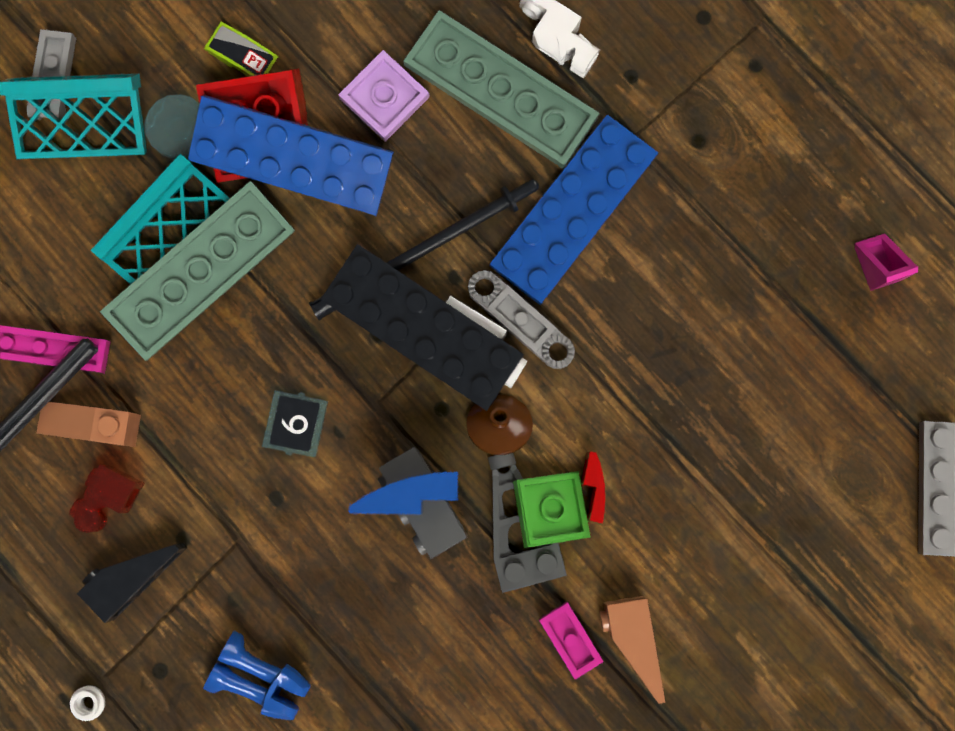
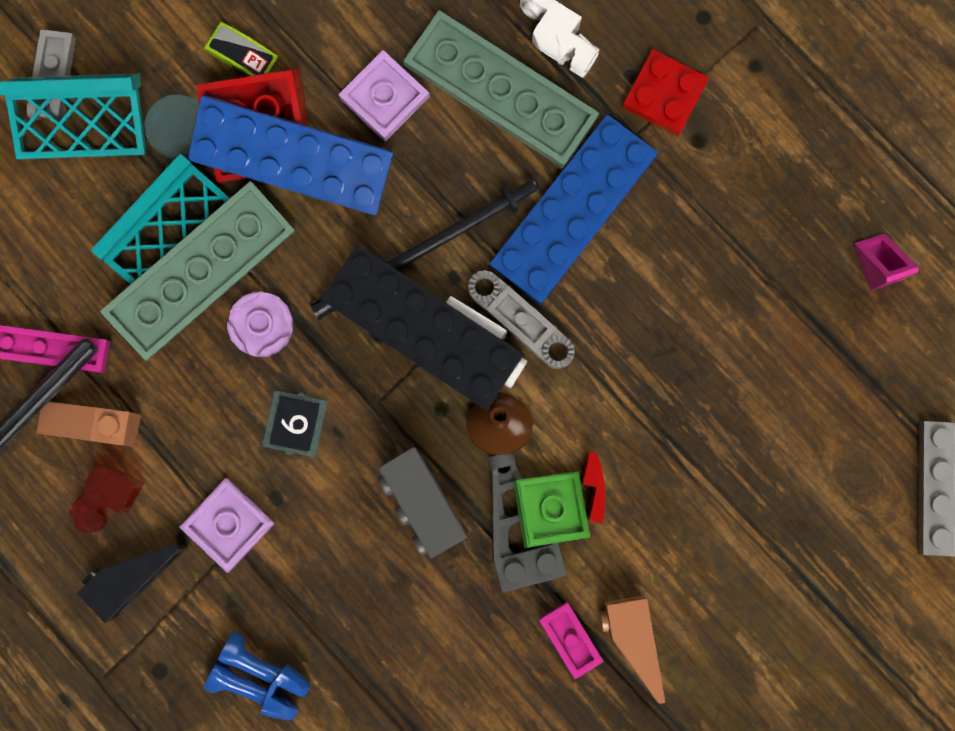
white plate [70,686,105,721] -> none
blue slope [349,472,458,515] -> none
none -> lavender tile [180,478,275,573]
none -> lavender tile [227,292,293,357]
none -> red plate [622,49,709,136]

